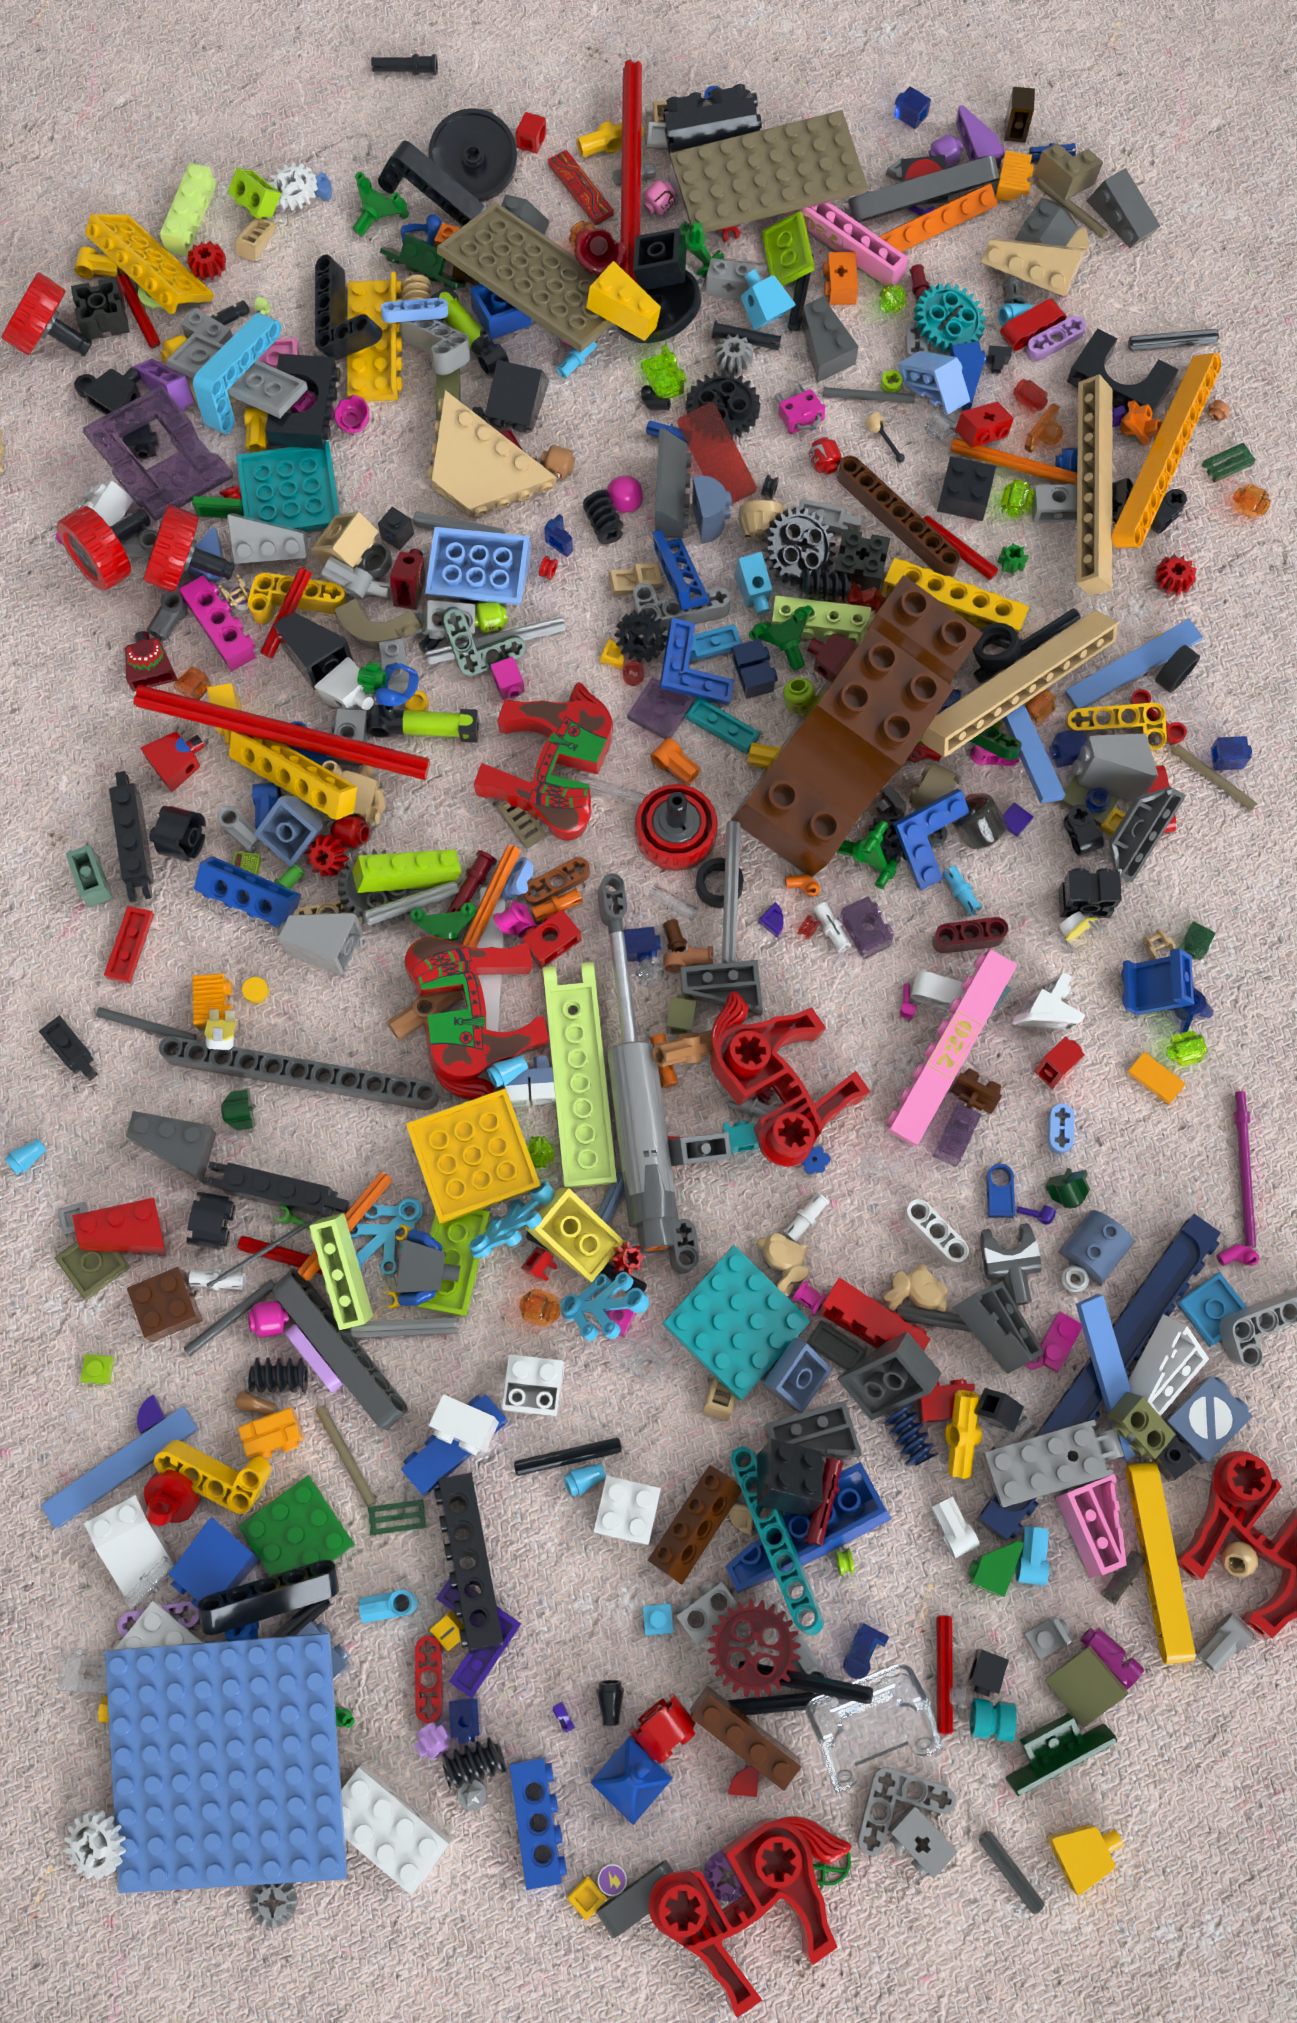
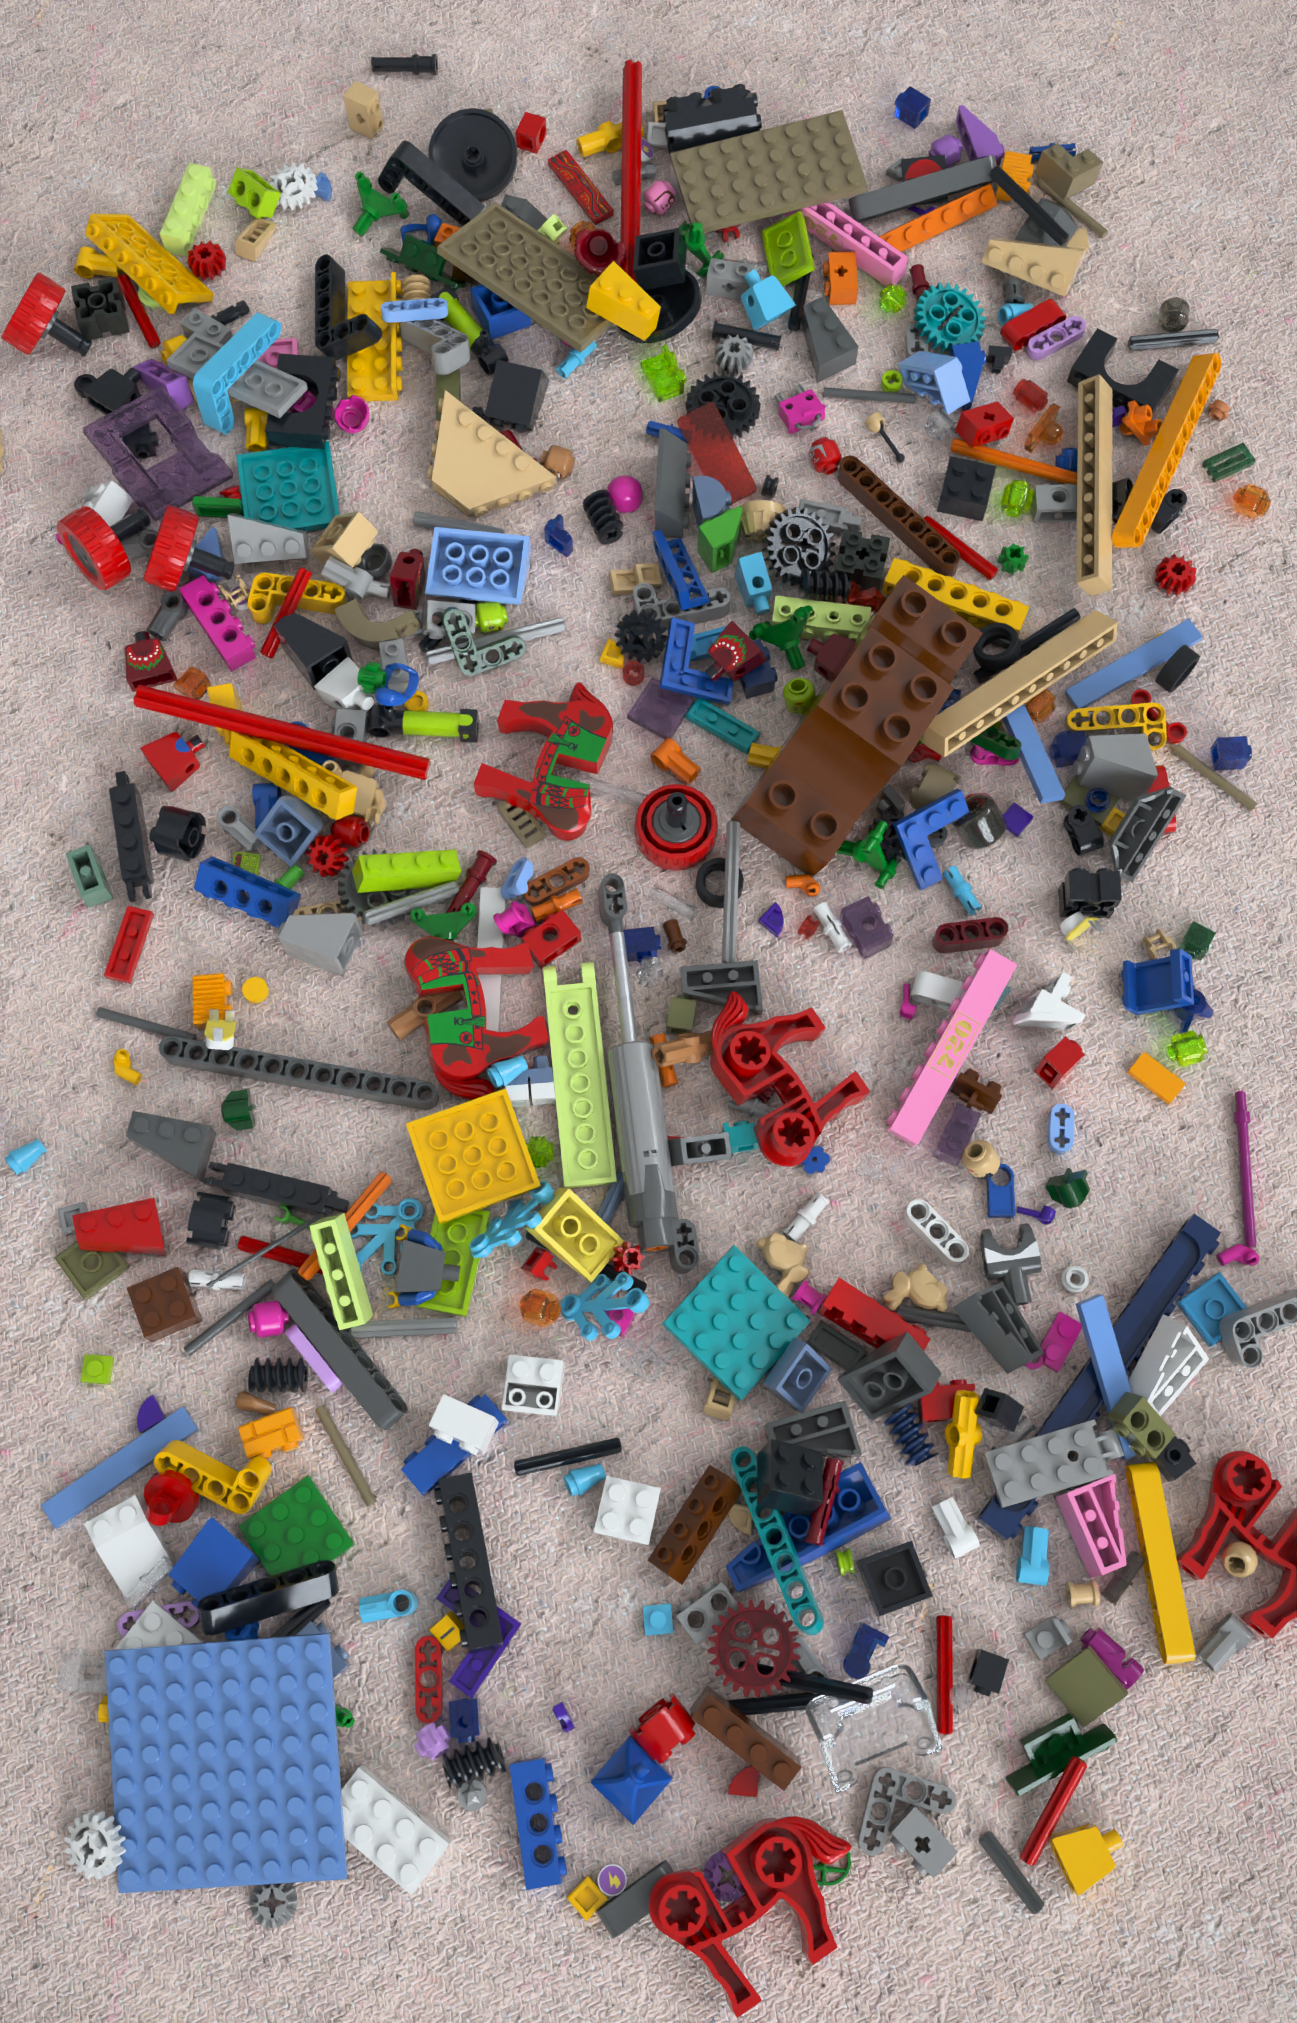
black hinge [39,1015,98,1081] -> none
yellowish green hand [254,297,271,315] -> none
clear green tile [368,1499,427,1536] -> none
black brick [378,507,414,550] -> none
orange axle [461,844,520,948] -> none
dark pink brick [490,656,525,700] -> none
red bush [539,556,558,580] -> none
black cone [596,1680,624,1726] -> none
black arm [640,385,671,410] -> none
nougat connector [663,946,713,973] -> none
green slope [967,1541,1024,1597] -> none
teal wheel [970,1698,1017,1742] -> none
dark brown brick [1004,87,1035,143] -> none
sand blue brick [1058,1210,1134,1286] -> none
dark grey wedge [1087,168,1160,248] -> none
sand blue brick [1164,1375,1253,1464] -> none
none -> yellow arm [113,1049,142,1085]
none -> tan brick [343,81,384,139]
none -> yellowish green leg [537,214,568,244]
none -> tile [641,138,654,163]
none -> bright green slope [698,506,743,573]
none -> dark red torso [705,621,767,682]
none -> black brick [856,1541,933,1616]
none -> tan head [962,1140,1000,1179]
none -> black axle [990,166,1069,246]
none -> red axle [1020,1756,1087,1866]
none -> tan bush [1066,1580,1100,1608]
none -> clear smoke head [1158,297,1190,333]

